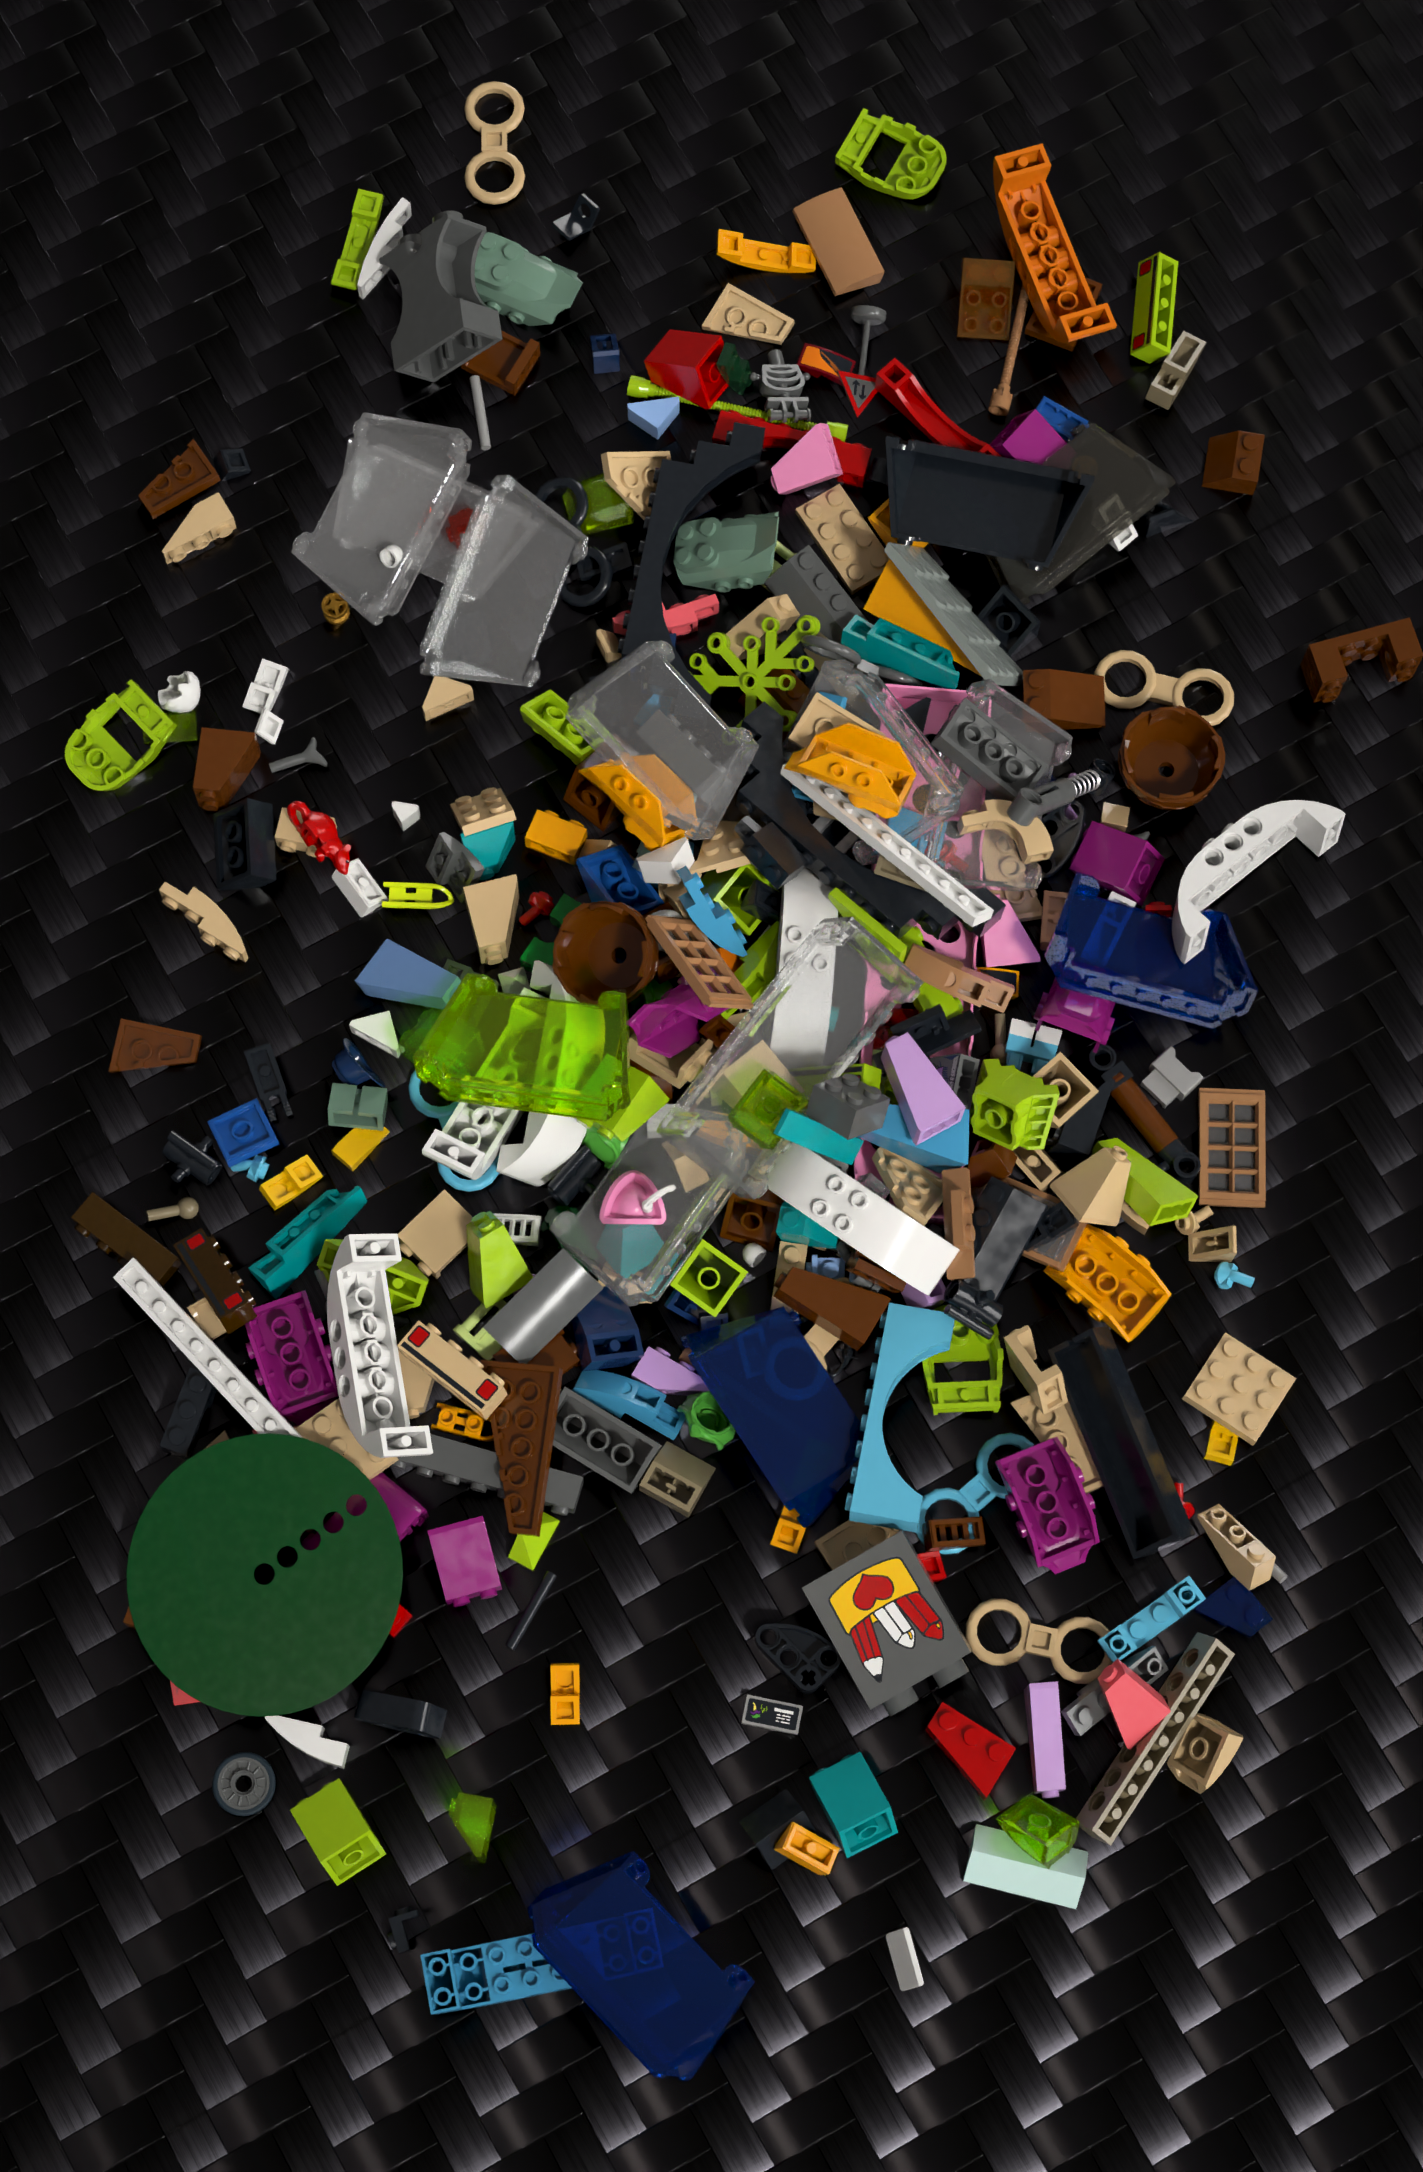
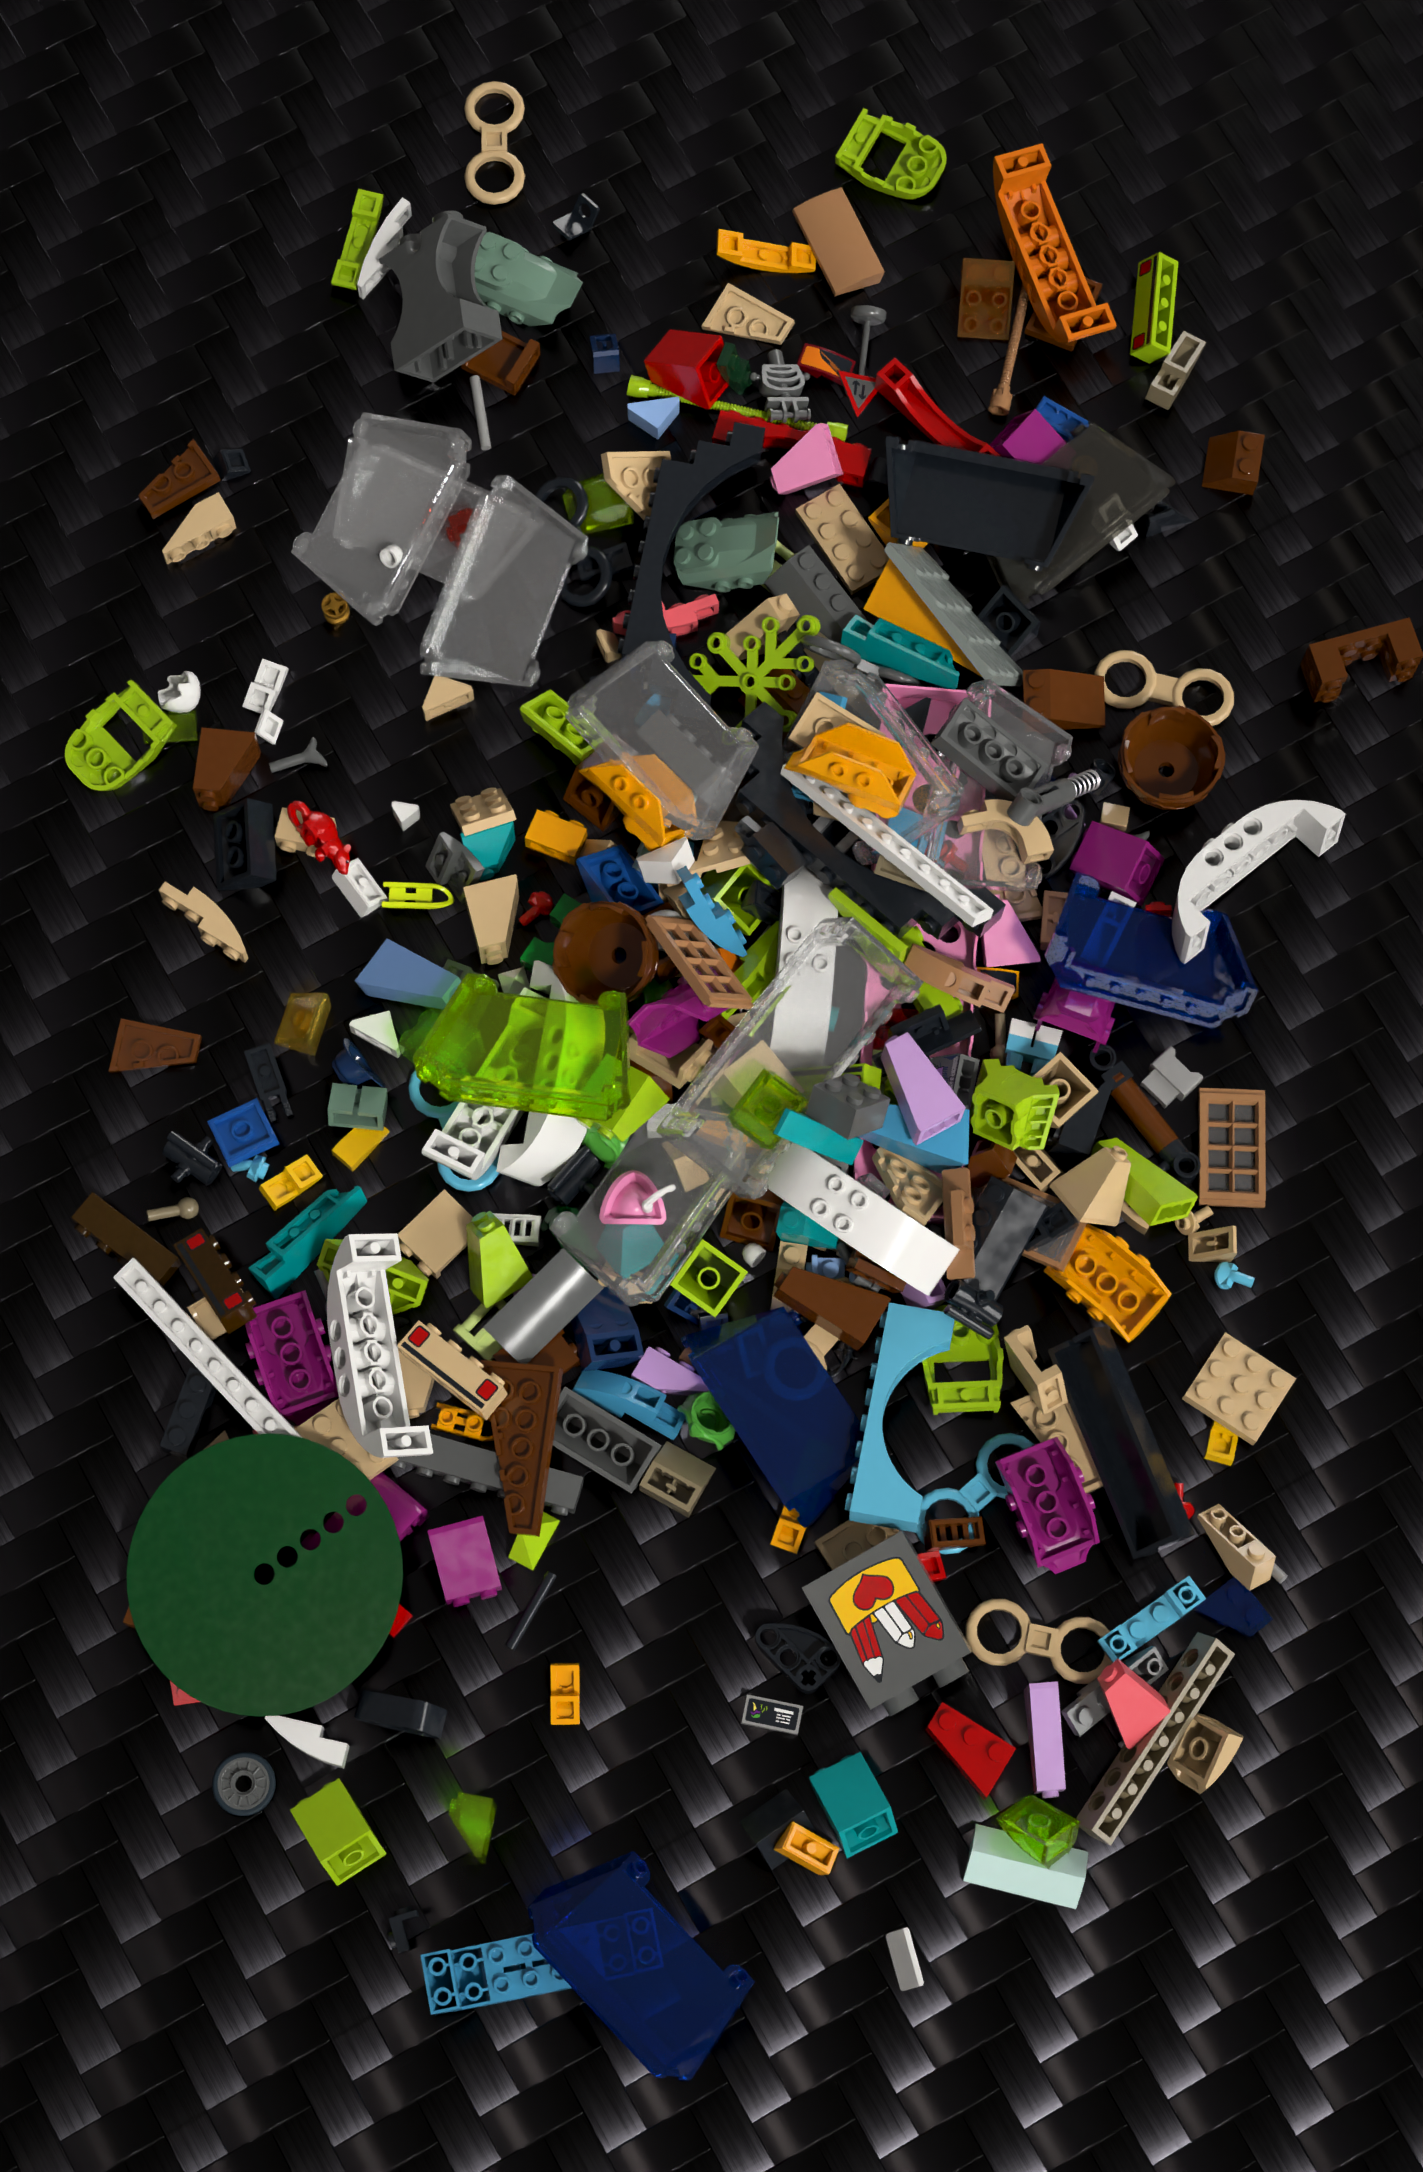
none -> clear yellow slope [274,993,331,1056]

